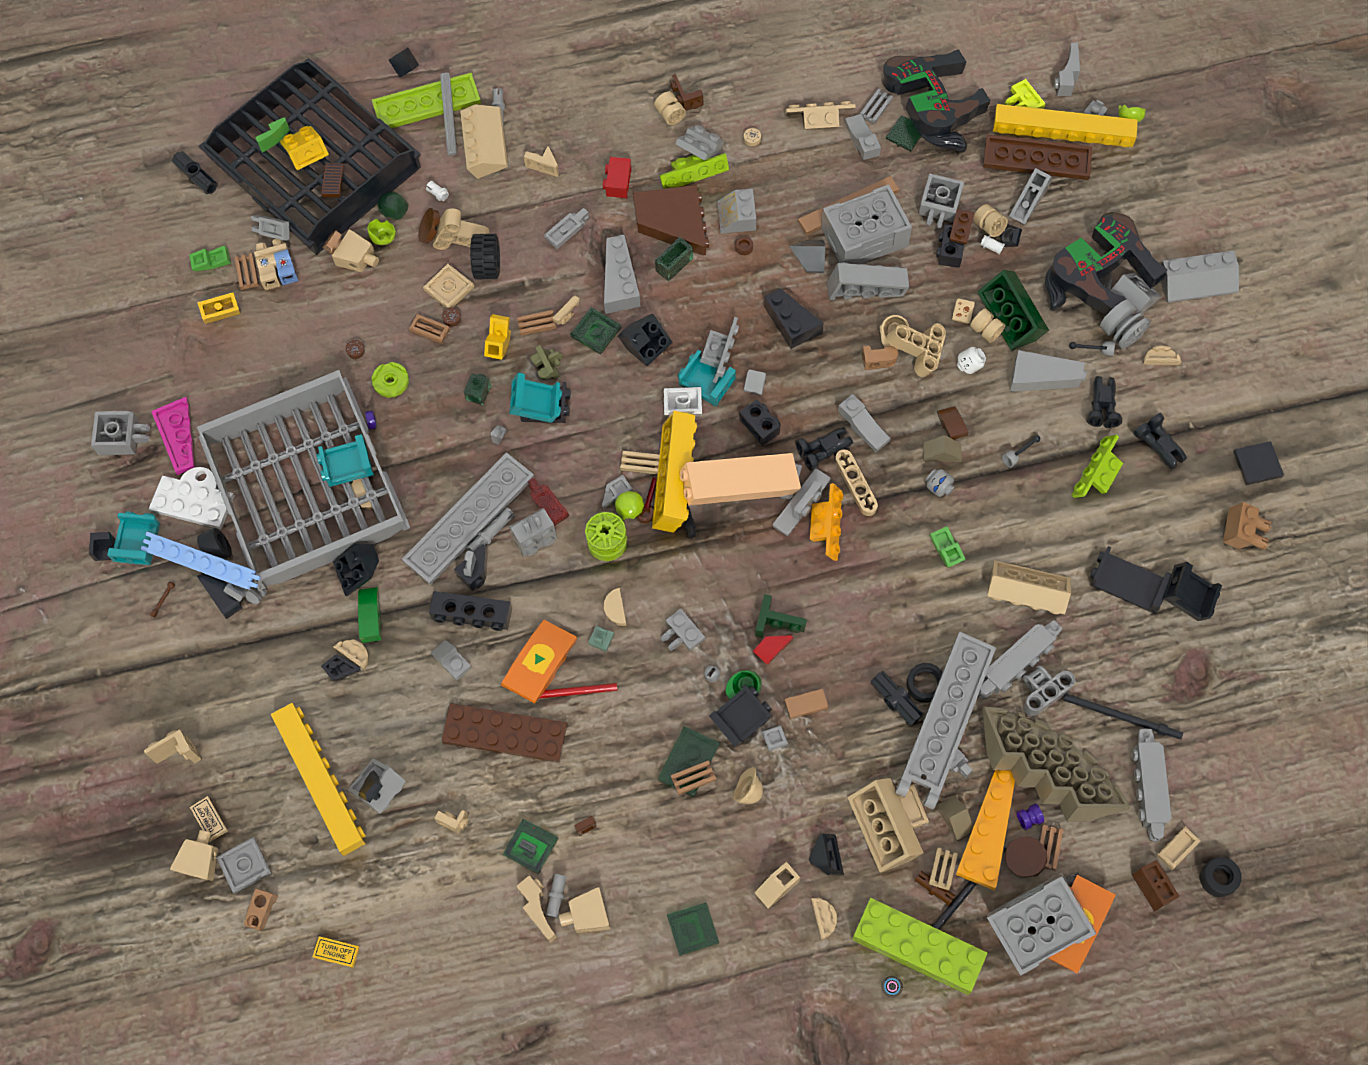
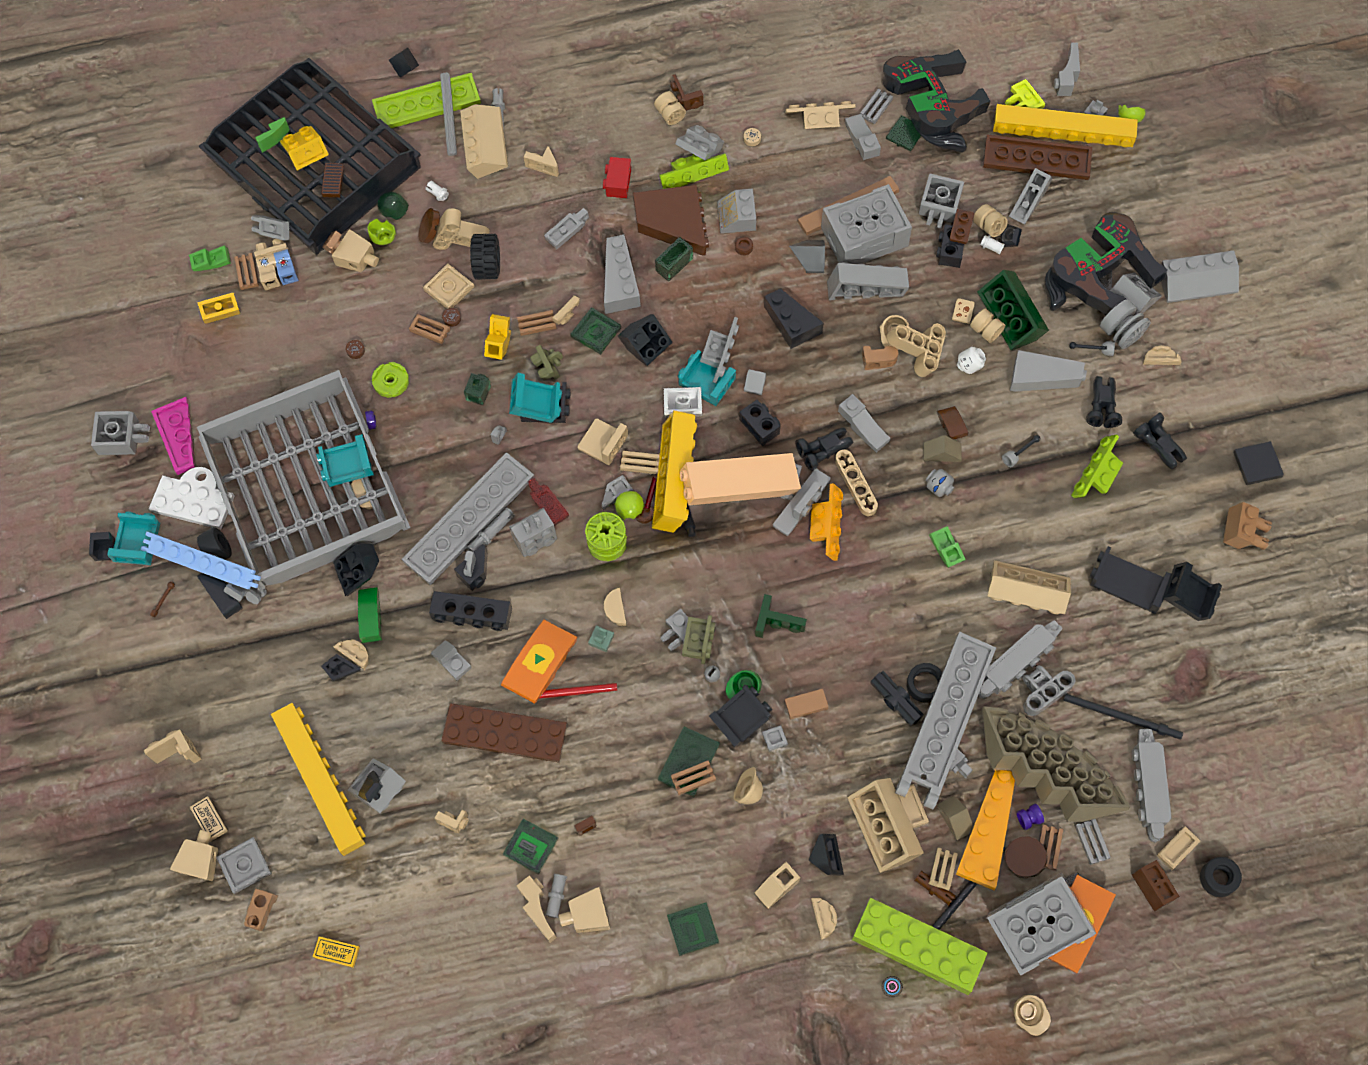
black piece [172,151,218,195] -> none
red slope [753,635,794,665] -> none
none -> tan bracket [578,419,628,465]
none -> olive bracket [682,615,715,664]
none -> tan hat [1013,995,1051,1036]
none -> light grey tile [1075,819,1111,865]

